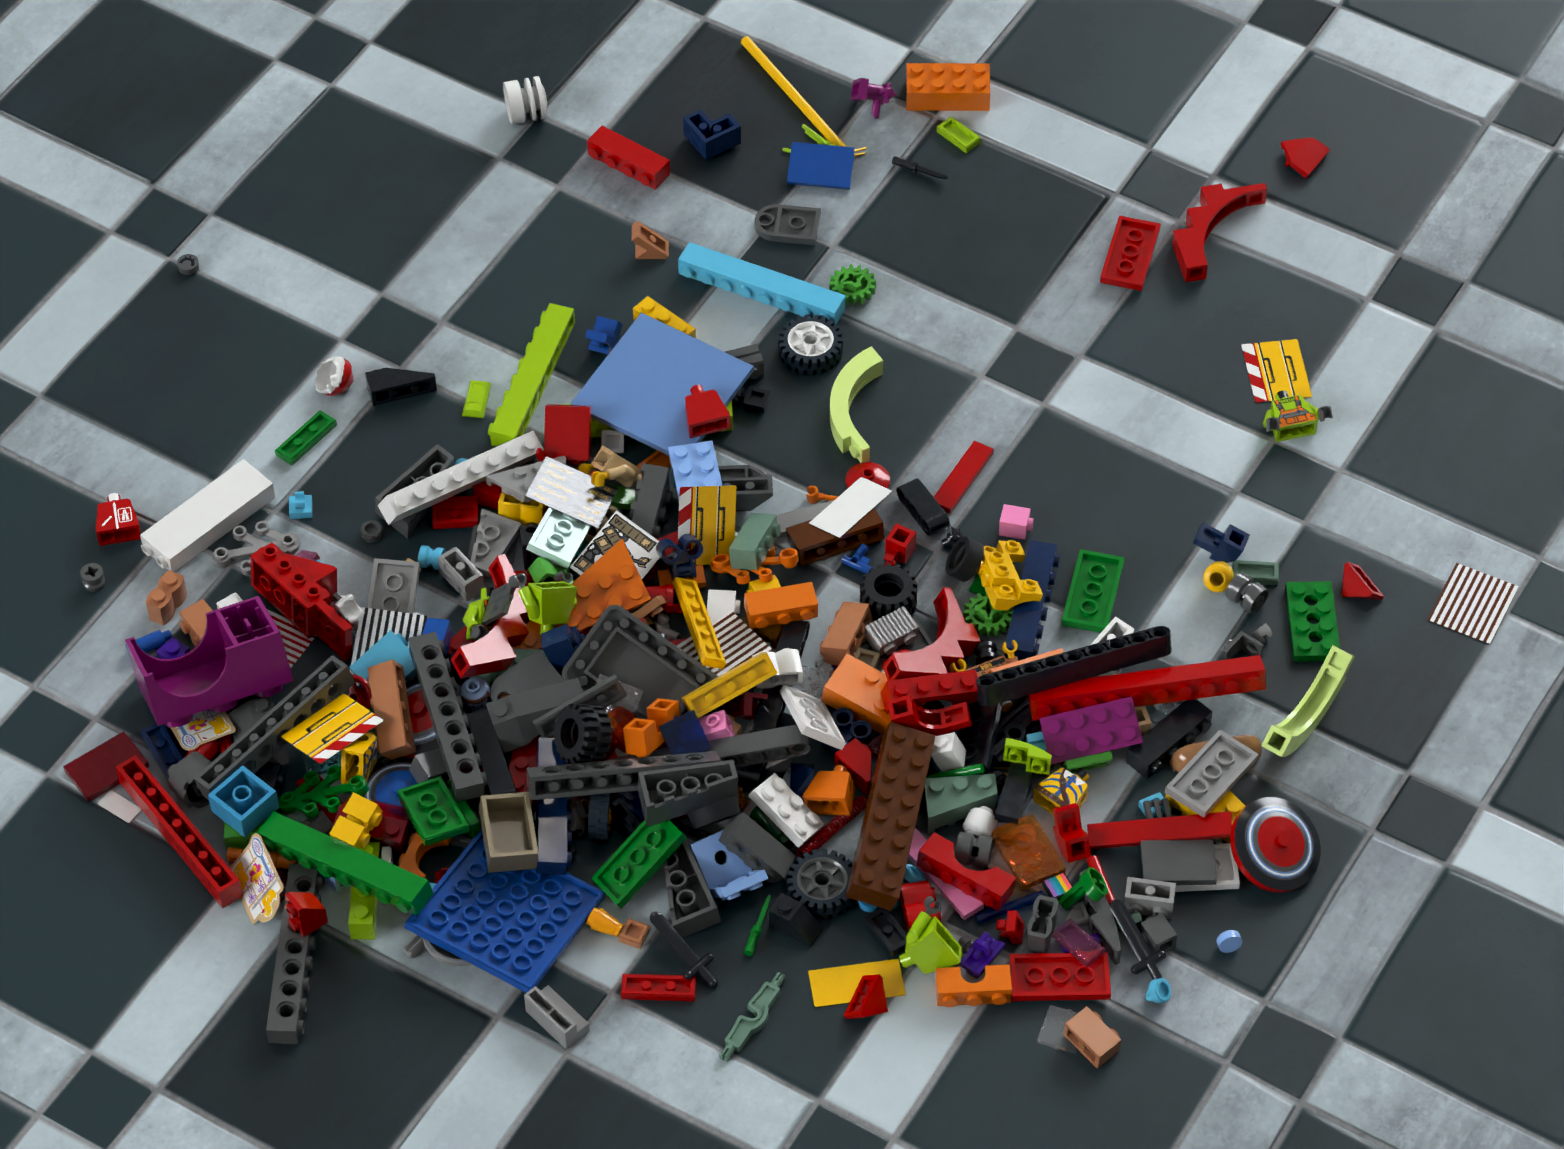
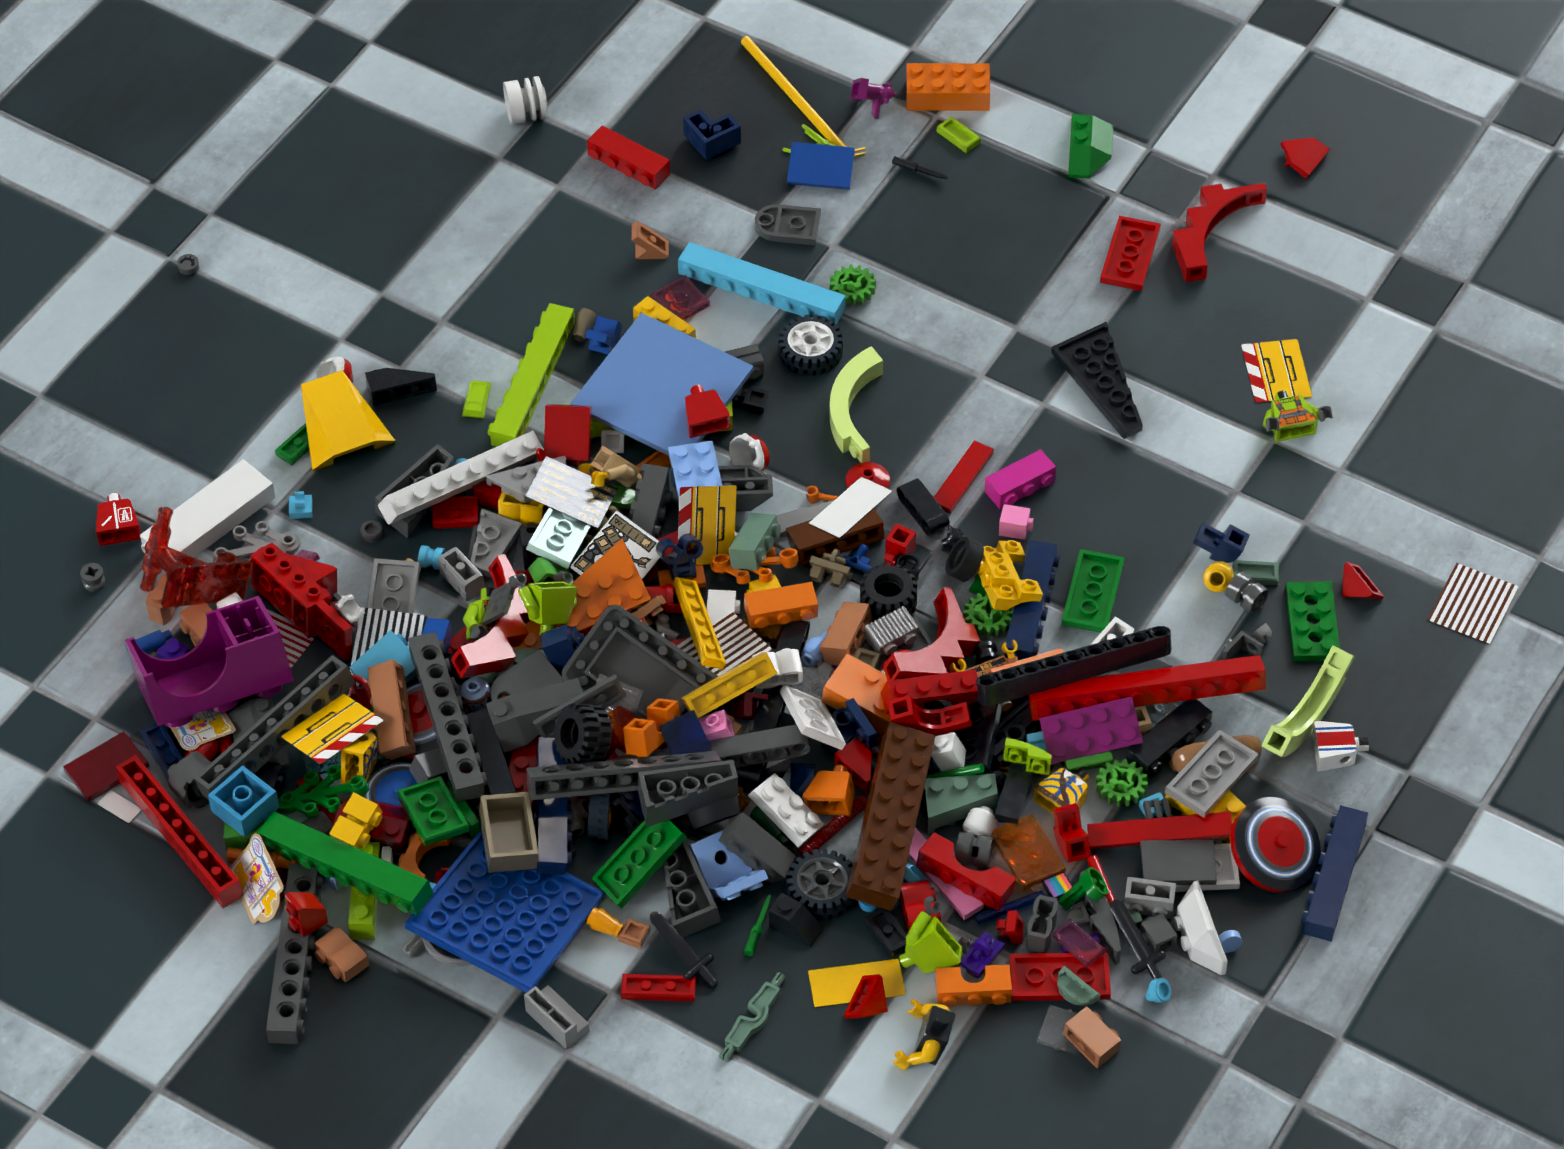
none -> clear red plate [140,507,253,608]
none -> yellow wedge [301,370,396,471]
none -> nougat brick [314,927,369,982]
none -> dark tan cone [572,308,596,342]
none -> clear pink tile [650,275,710,320]
none -> white hair [729,433,770,471]
none -> light blue plant [801,632,827,667]
none -> dark tan hips [809,549,853,589]
none -> dark blue plate [844,698,877,749]
none -> torso [892,999,956,1070]
none -> black wheel [897,554,919,581]
none -> dark pink brick [985,449,1056,509]
none -> black wing [1051,321,1143,439]
none -> sand green tile [1057,966,1101,1006]
none -> green wedge [1068,114,1113,179]
none -> bright green gear [1096,759,1148,807]
none -> white wedge [1173,881,1228,975]
none -> dark blue brick [1301,805,1368,942]
none -> white torso [1312,721,1369,771]

